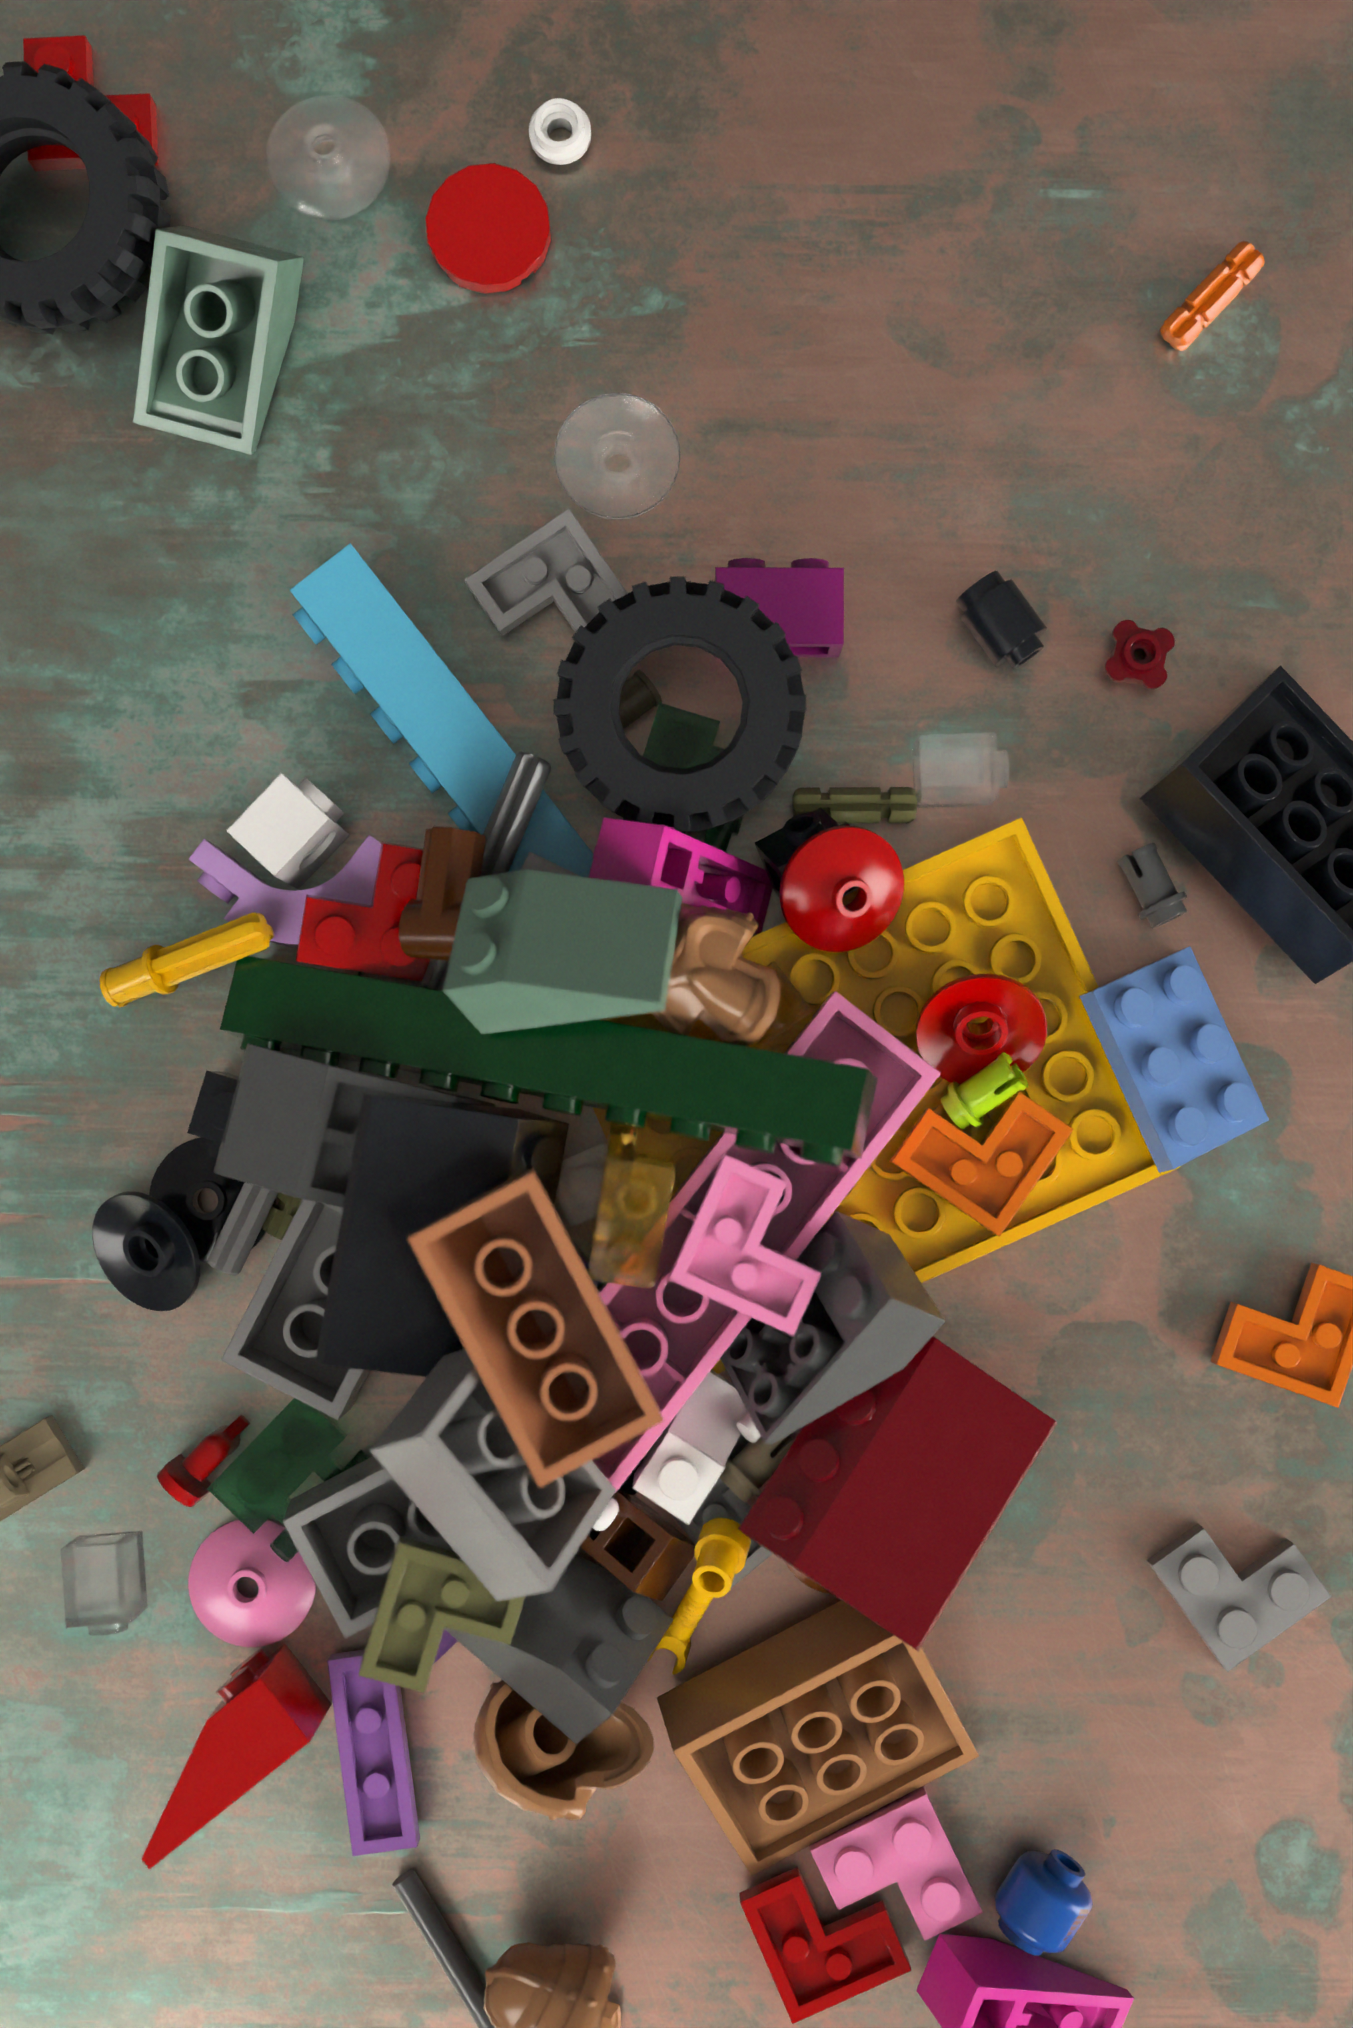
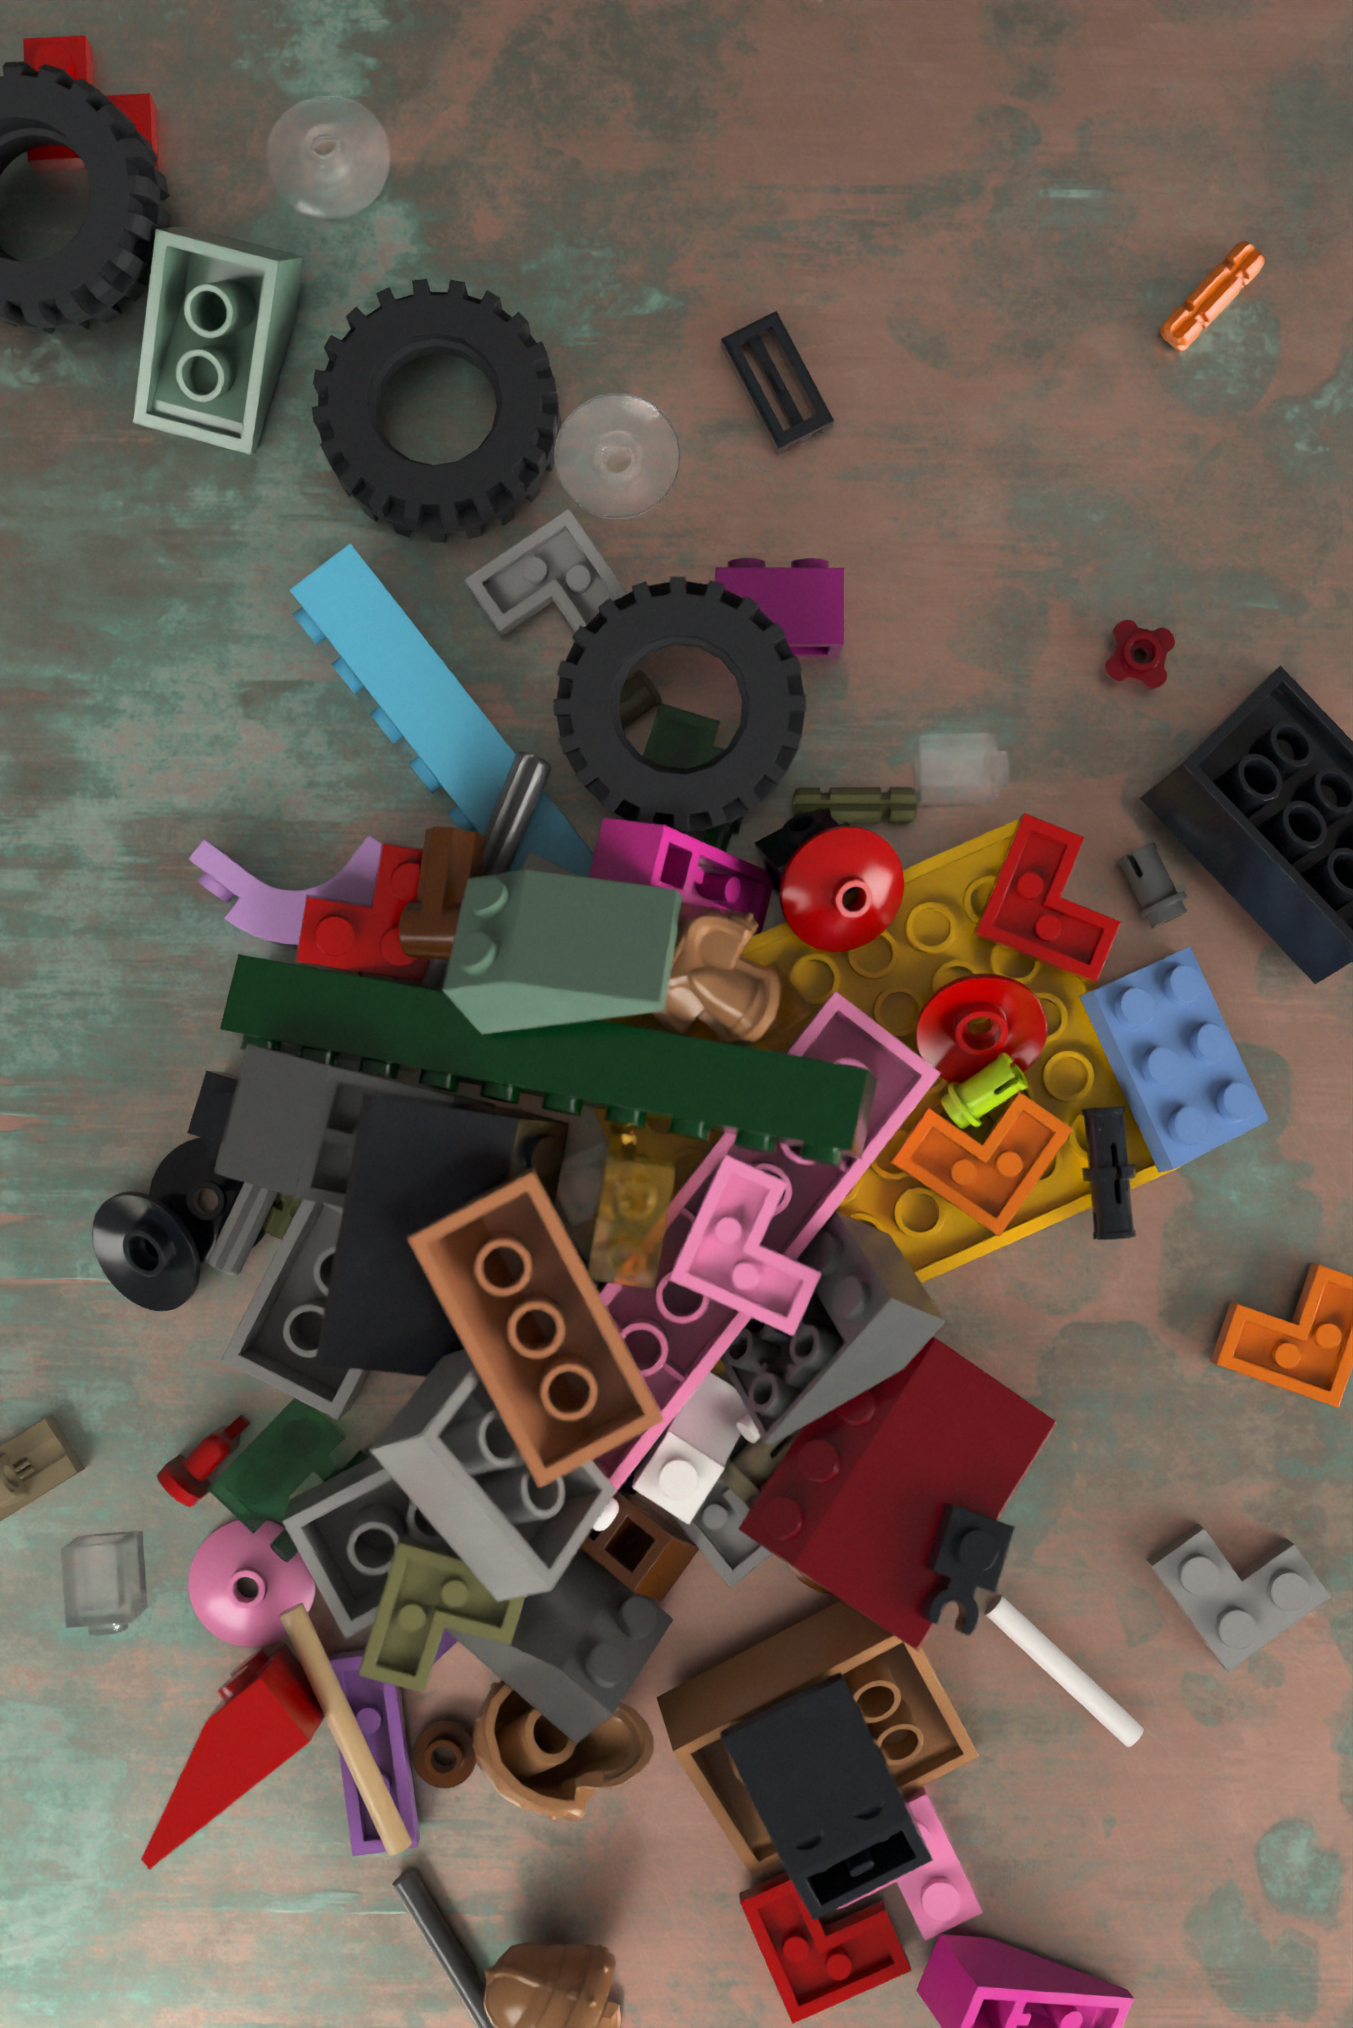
yellow axle [99,912,274,1008] -> none
white brick [226,773,349,889] -> none
red tile [426,163,551,294] -> none
white plate [529,98,591,165] -> none
yellow brick [647,1518,751,1675] -> none
black brick [956,571,1047,669] -> none
blue head [994,1849,1093,1955] -> none
none -> tan bar [279,1603,412,1856]
none -> black tyre [312,279,561,543]
none -> reddish brown plate [412,1720,476,1788]
none -> black tile [720,311,834,455]
none -> black slope [720,1672,933,1920]
none -> black plate [921,1503,1015,1636]
none -> red plate [973,813,1121,983]
none -> white bar [984,1595,1144,1747]
none -> black pin [1082,1106,1136,1240]

